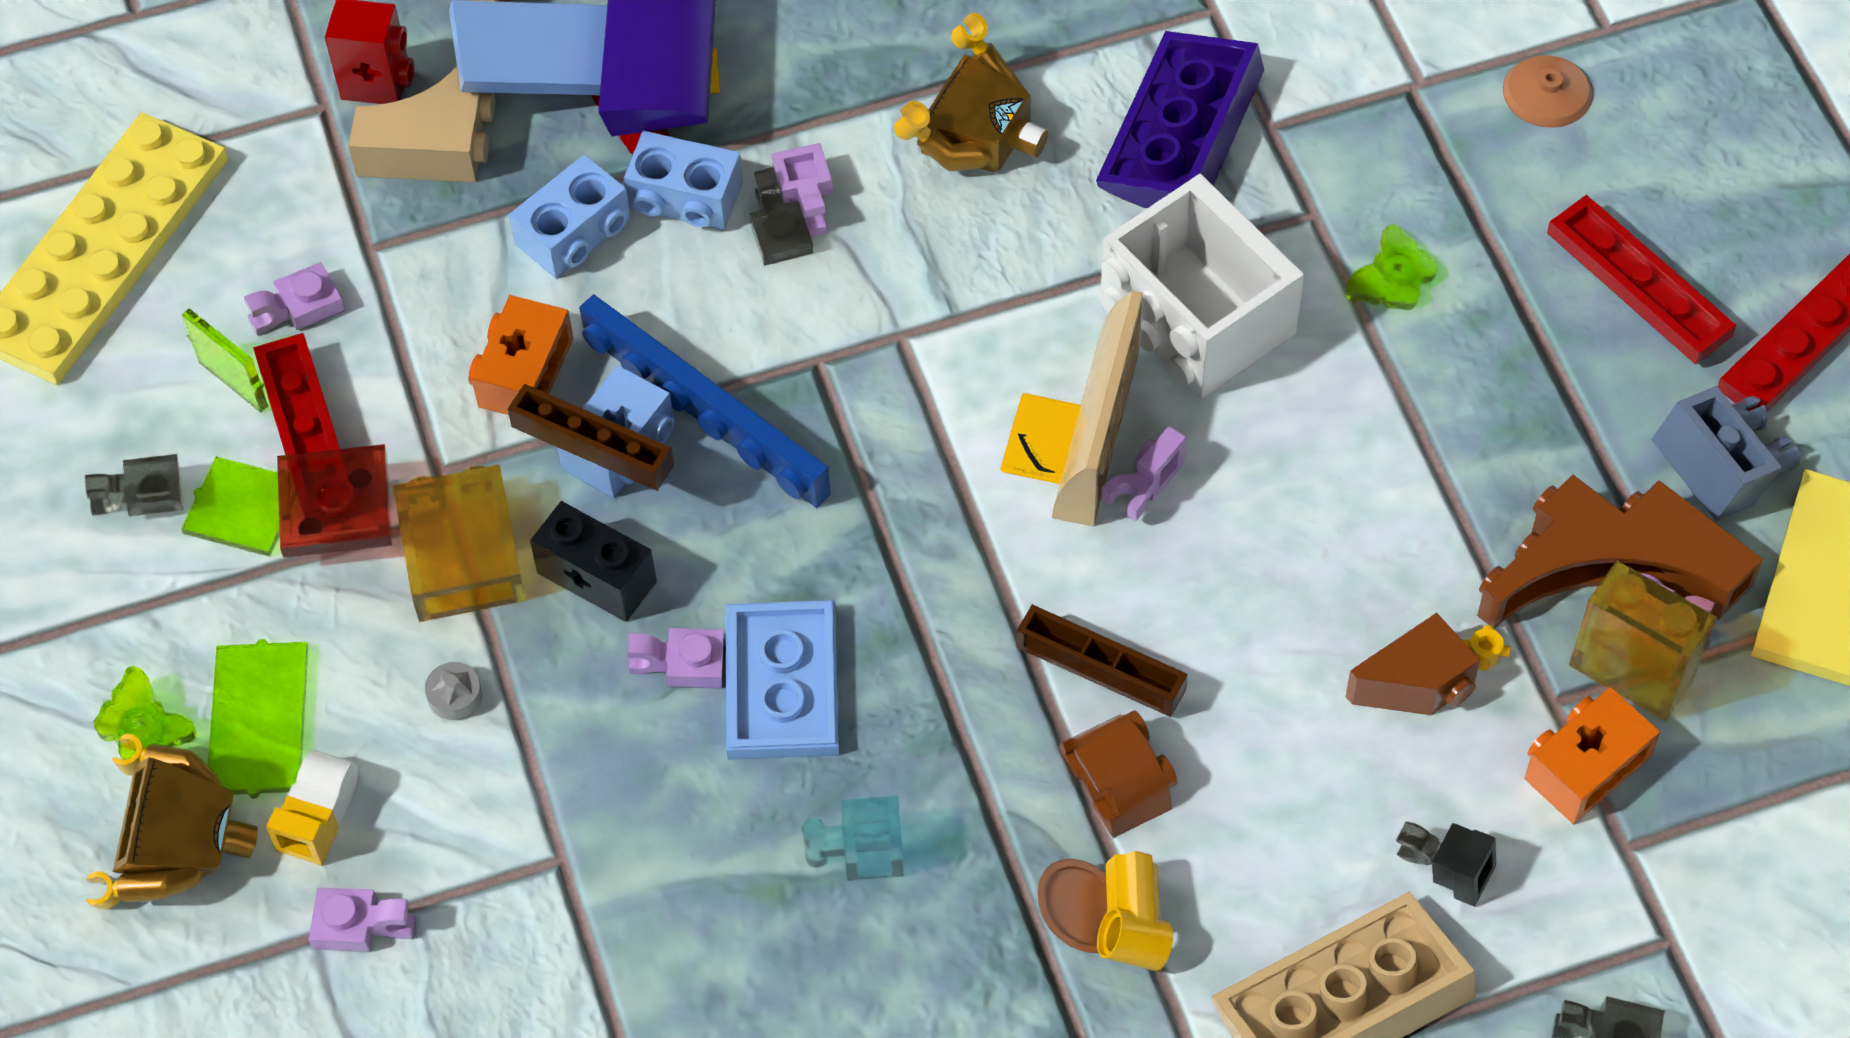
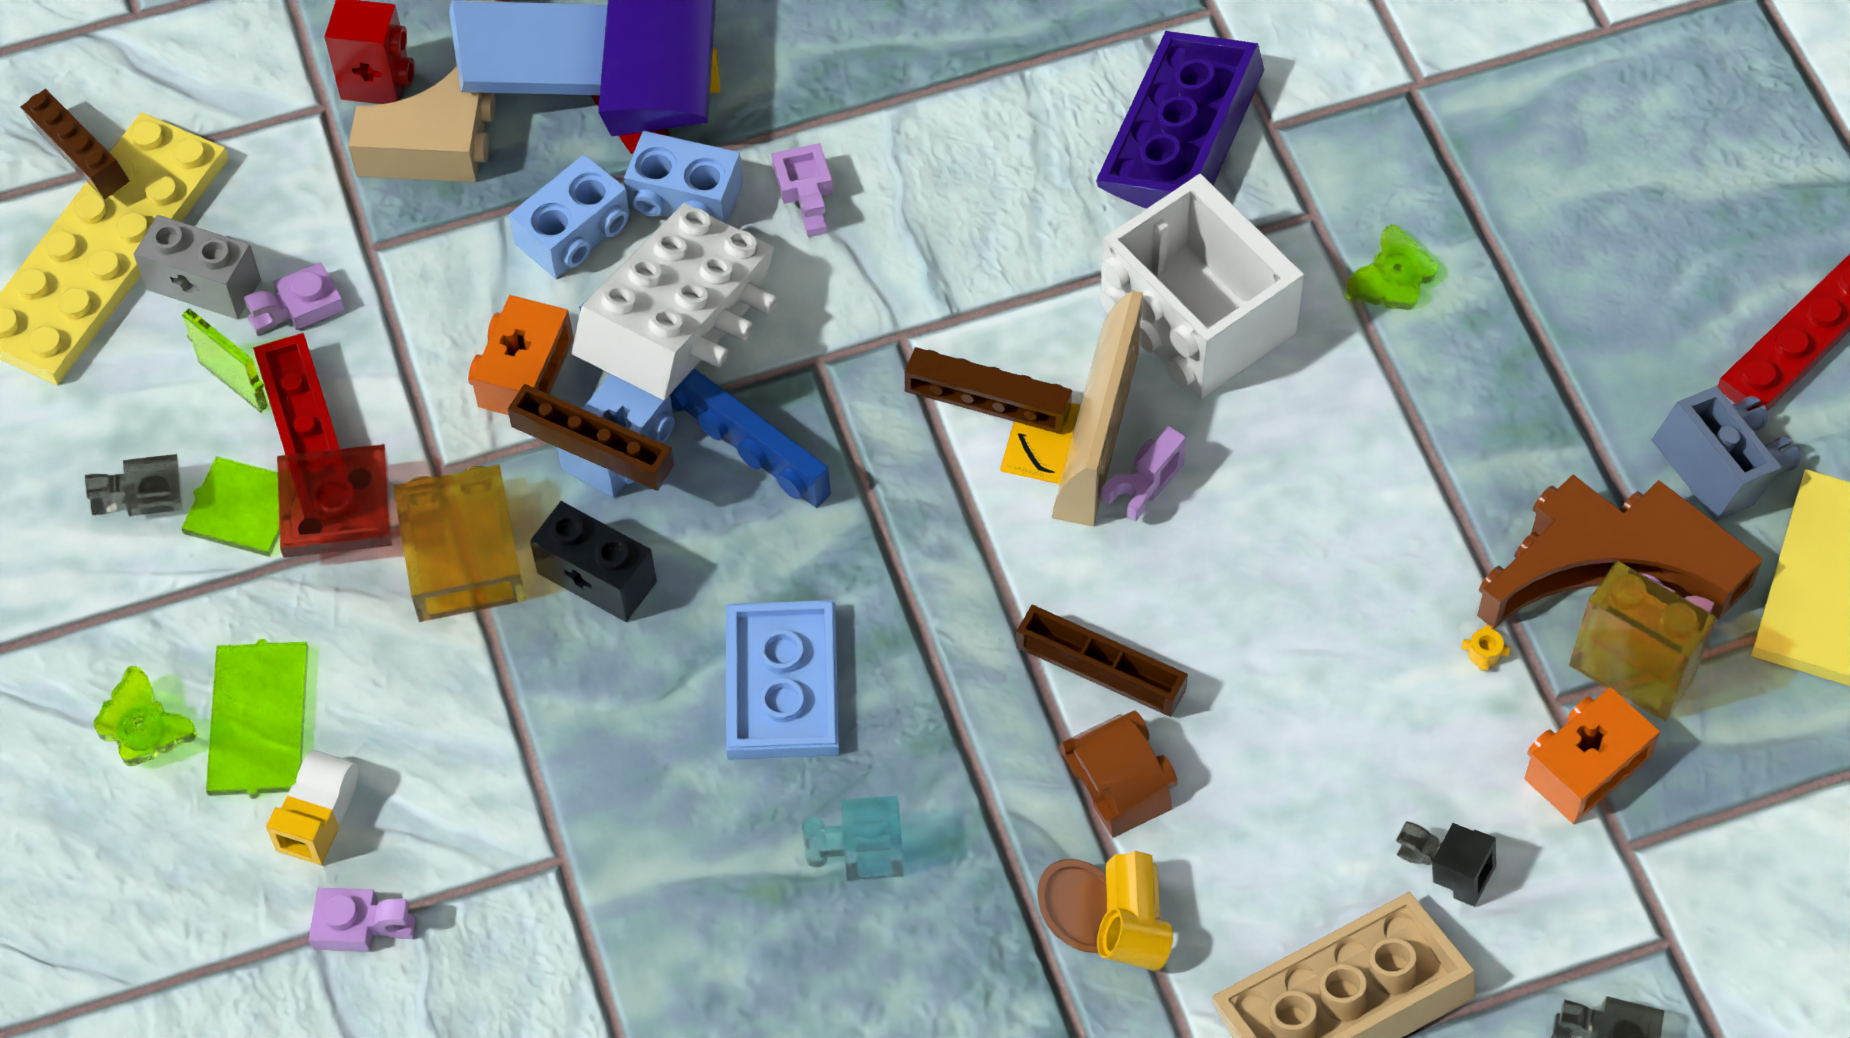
pearl gold torso [85,734,258,910] -> none
light grey tile [425,662,483,720] -> none
lavender plate [628,628,724,688] -> none
clear smoke plate [749,167,813,266] -> none
pearl gold torso [894,13,1048,172] -> none
dark orange slope [1345,613,1480,715] -> none
nougat piece [1503,55,1593,128] -> none
red plate [1547,194,1736,365] -> none
none -> reddish brown piece [20,88,130,200]
none -> light grey brick [133,215,261,320]
none -> white piece [571,203,777,400]
none -> reddish brown piece [904,347,1072,434]

